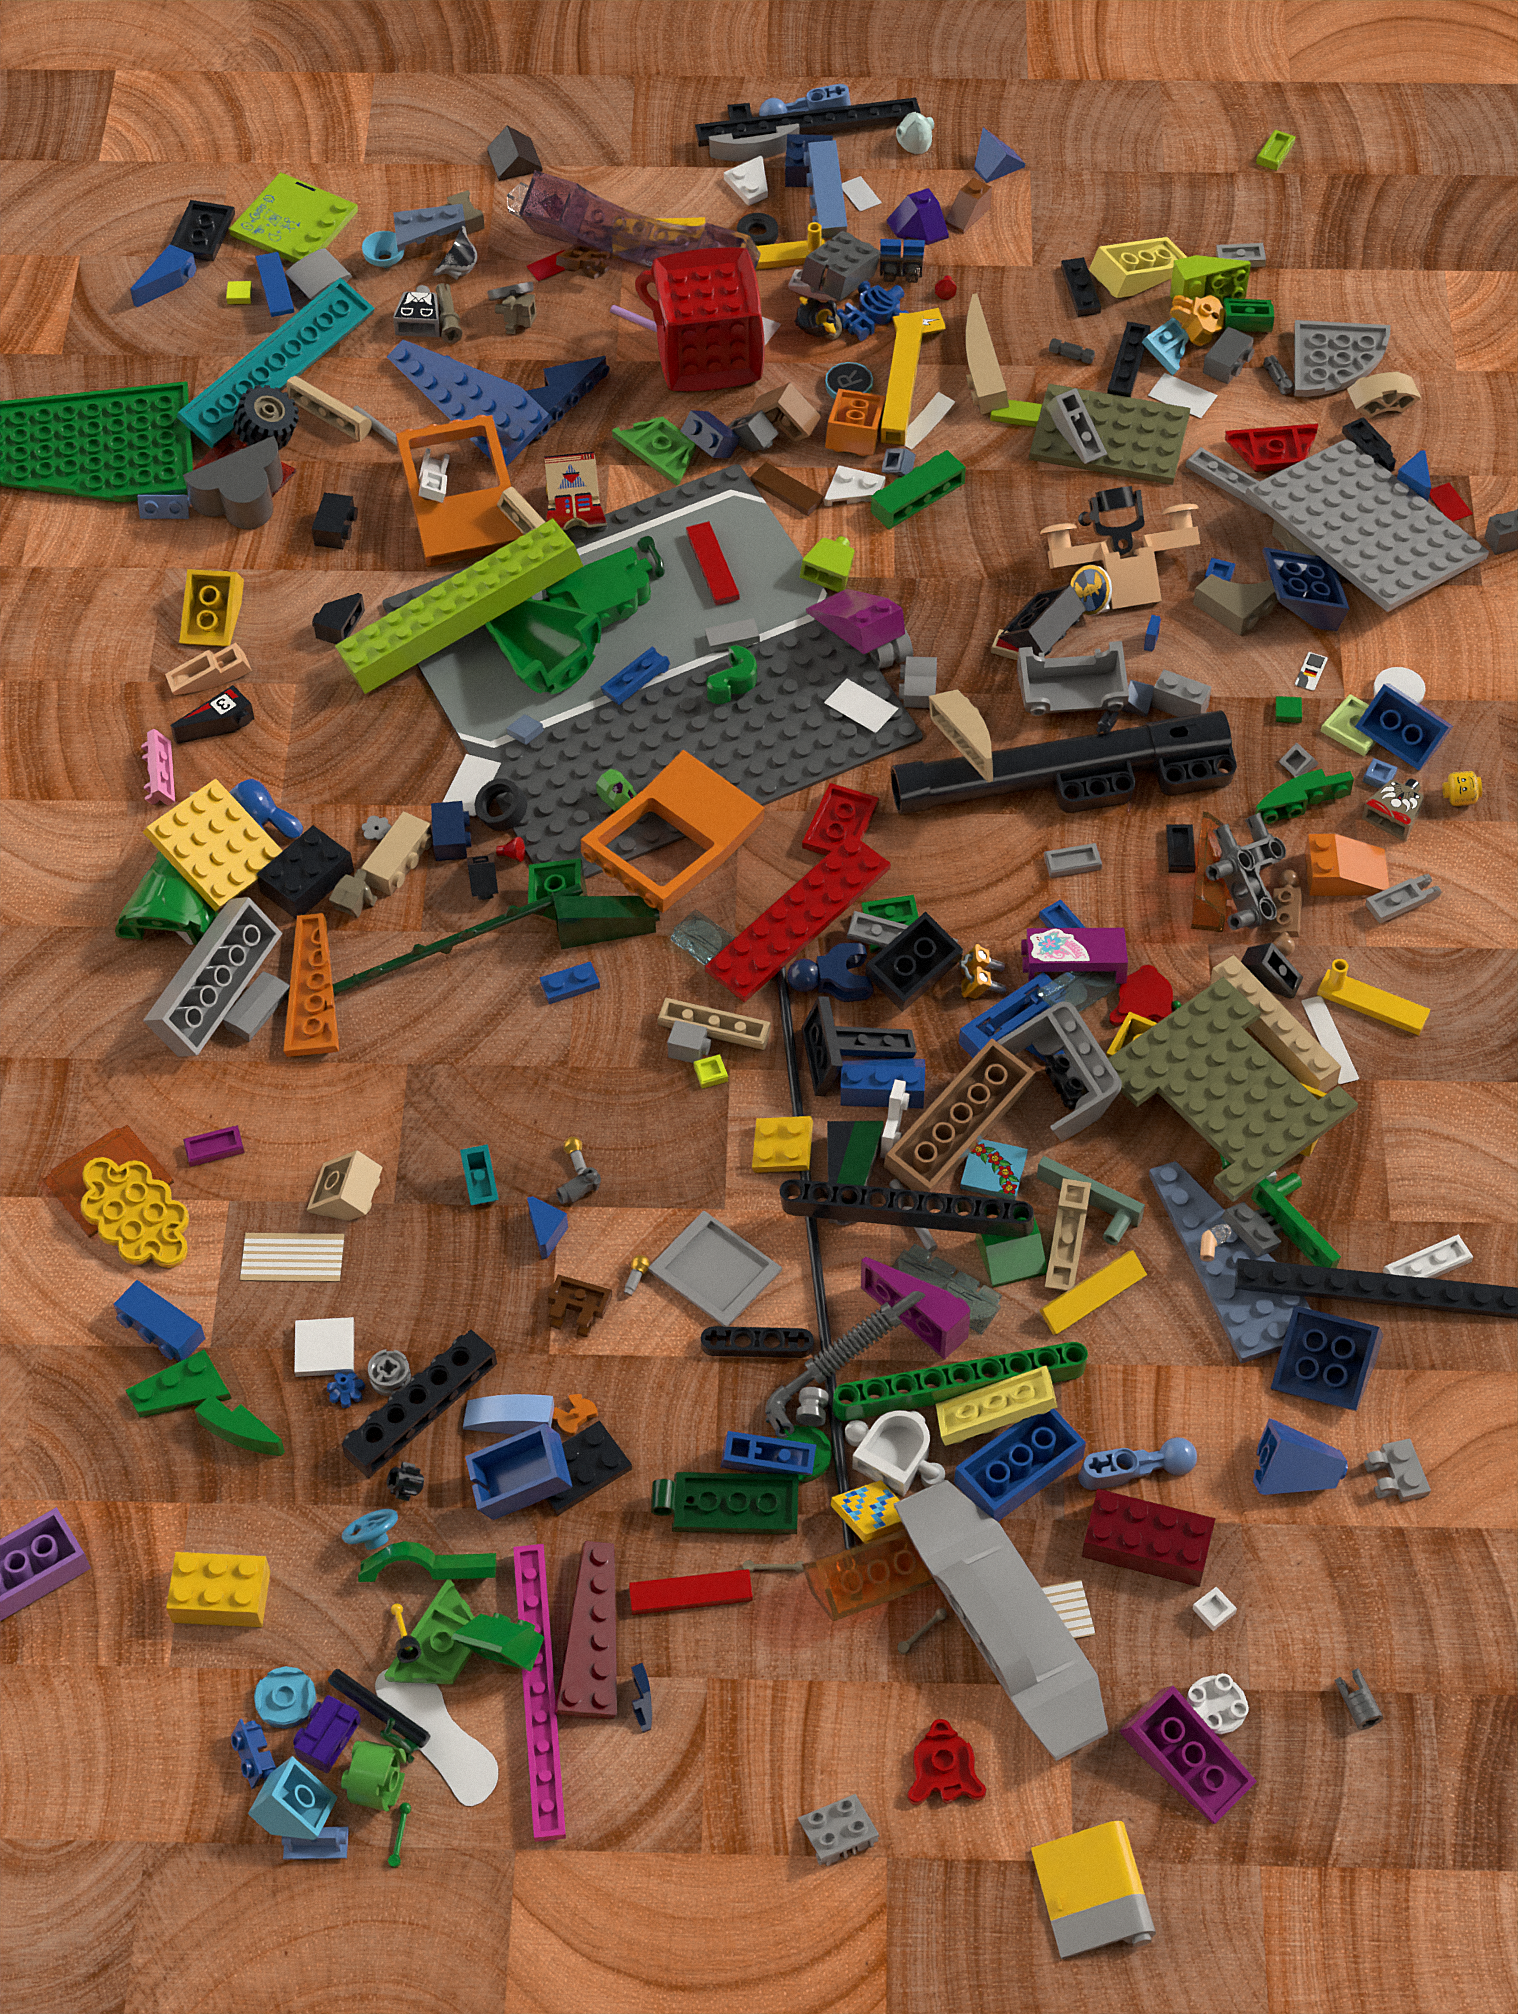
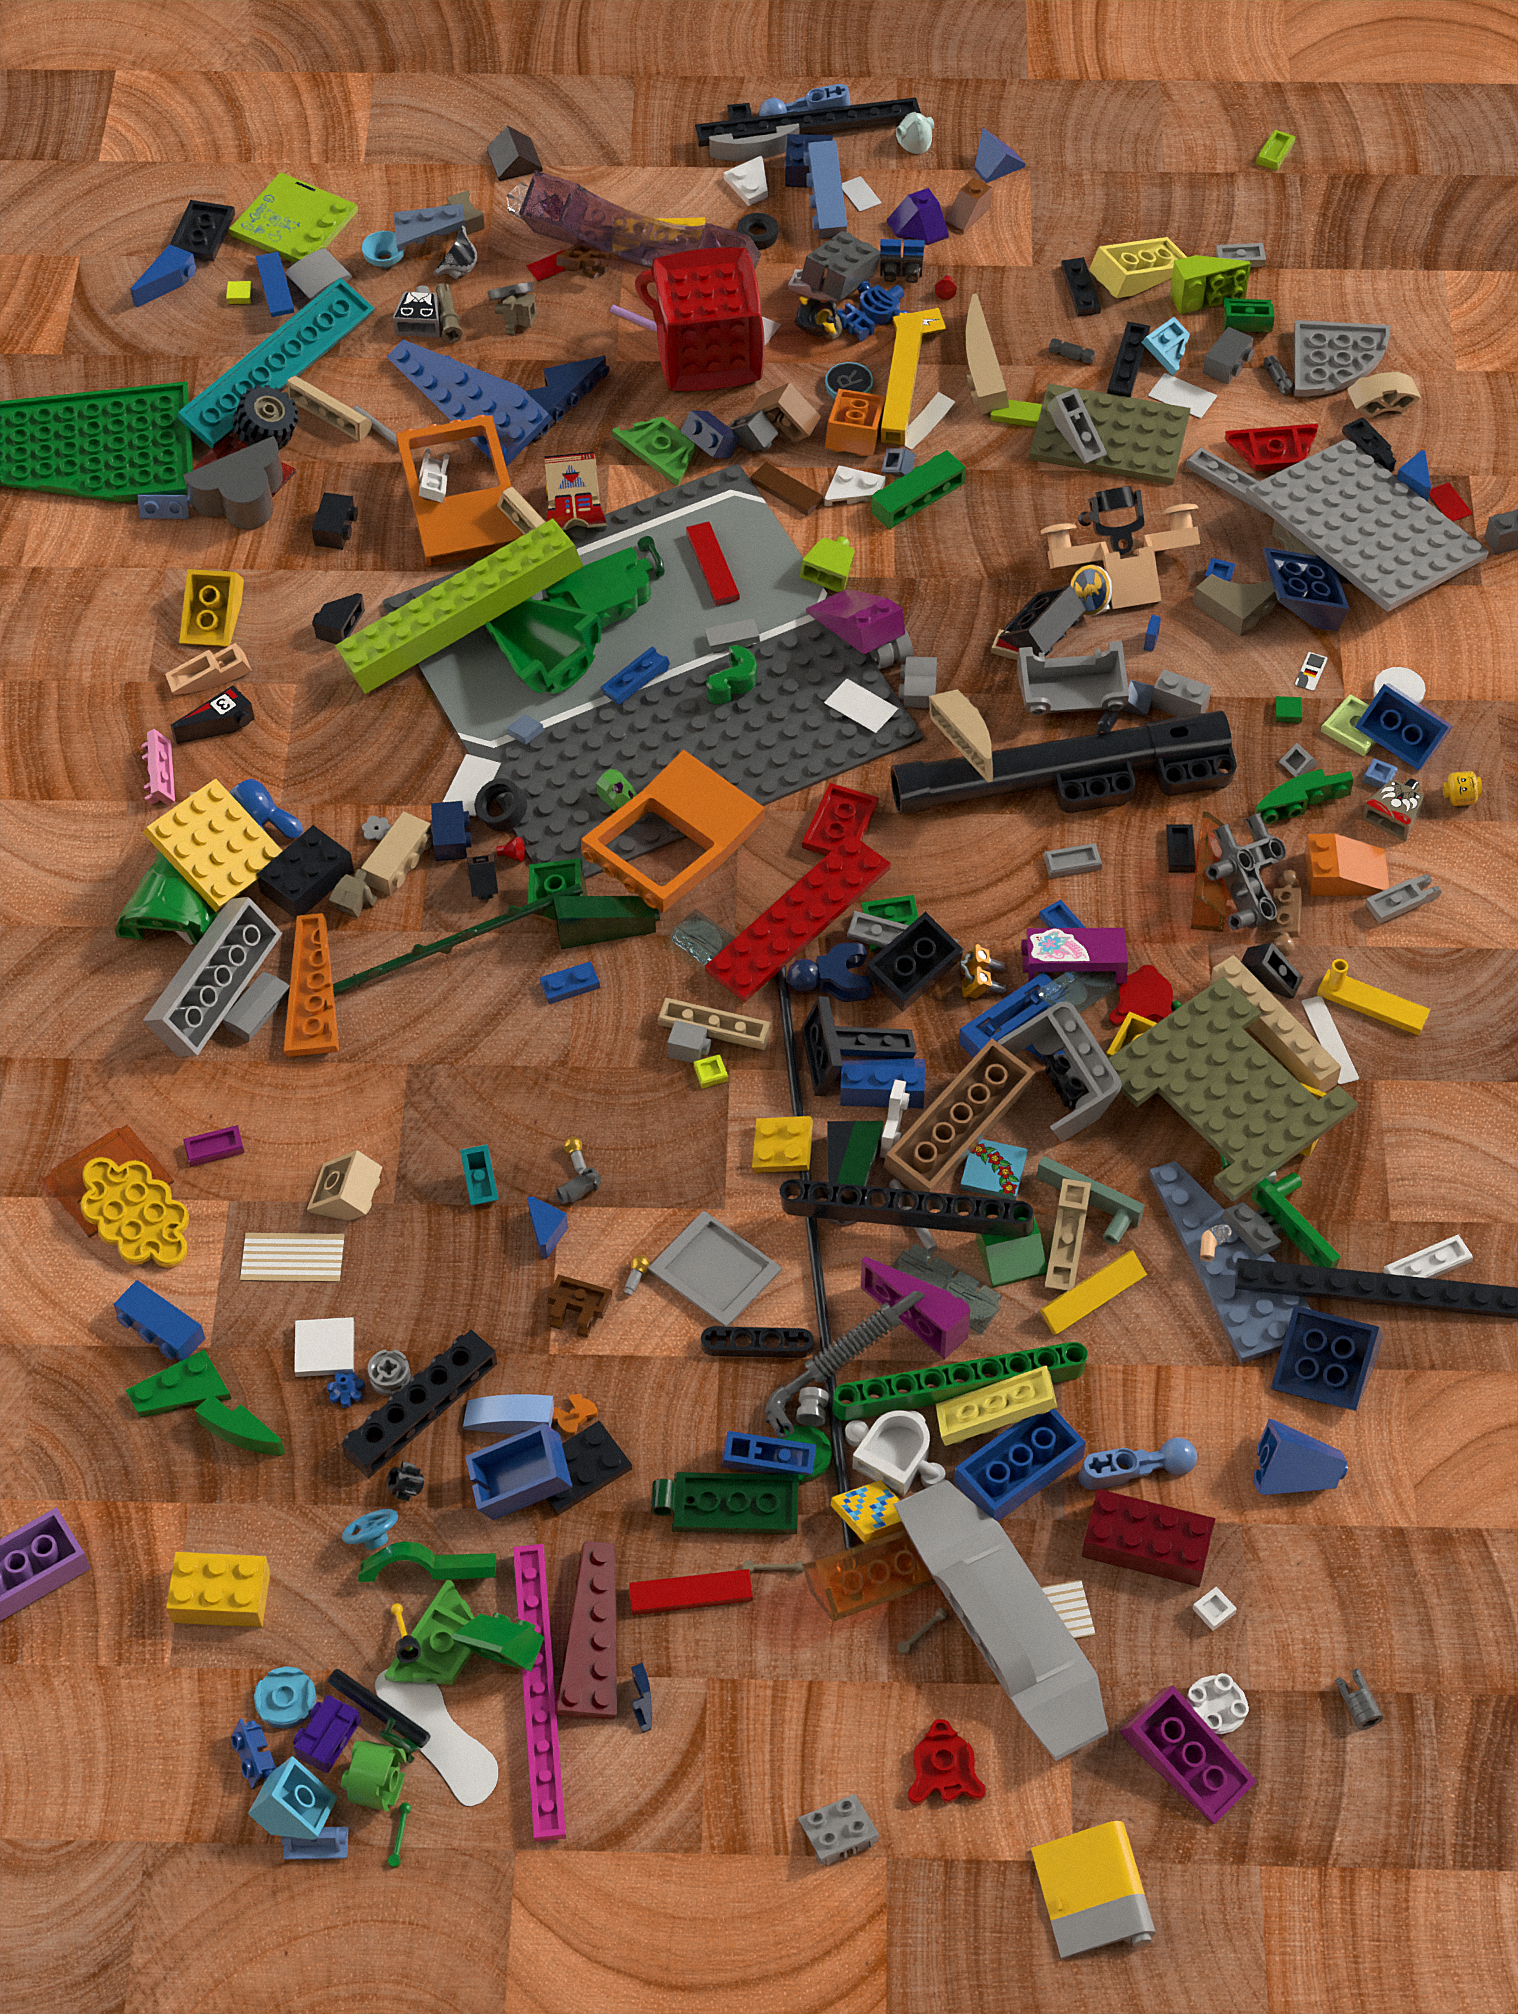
yellow piece [743,222,825,270] -> none
light orange hinge [1170,295,1225,346] -> none
light grey plate [1364,1439,1431,1502] -> none

